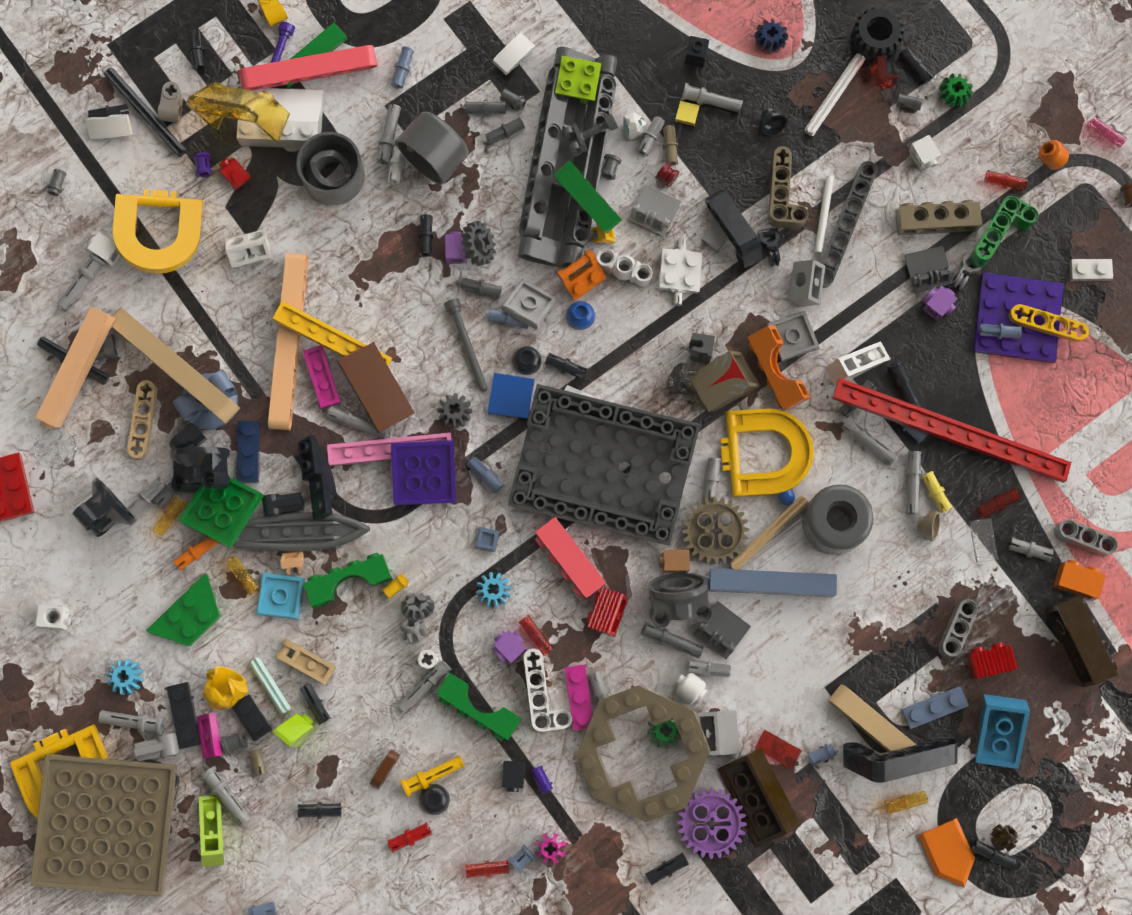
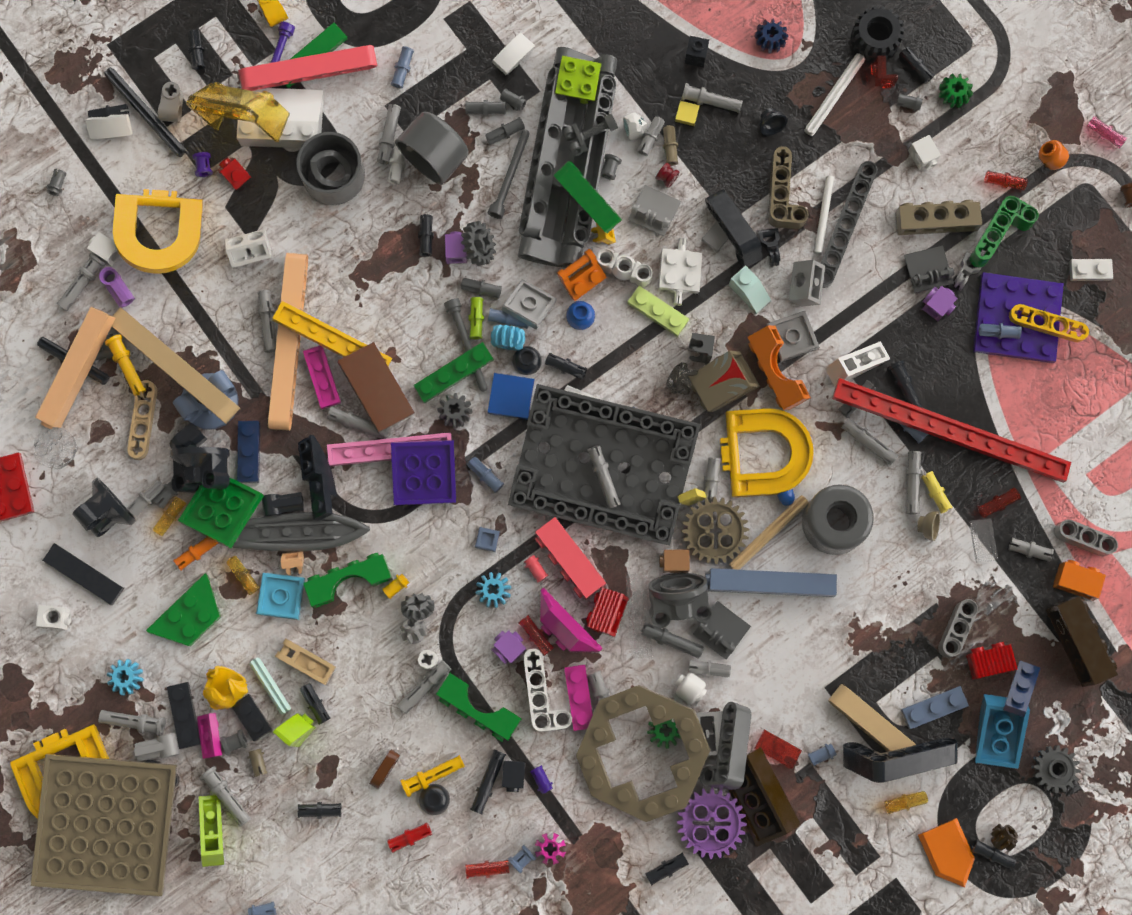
none -> black tile [42,543,124,606]
none -> medium lavender piece [99,267,135,308]
none -> yellow pin [104,335,146,396]
none -> light grey pin [257,290,276,353]
none -> green plate [414,342,494,403]
none -> lime pin [468,297,484,340]
none -> black pin [470,749,506,815]
none -> dark grey piece [487,130,530,219]
none -> medium azure gear [491,325,525,351]
none -> coral pin [524,555,548,583]
none -> dark pink wedge [540,588,603,652]
none -> light grey pin [587,445,621,508]
none -> yellowish green plate [627,286,689,337]
none -> light yellow tile [678,488,706,506]
none -> dark grey beam [700,702,751,790]
none -> light aqua slope [729,265,771,314]
none -> dark blue plate [1003,661,1040,717]
none -> dark grey gear [1031,745,1081,793]

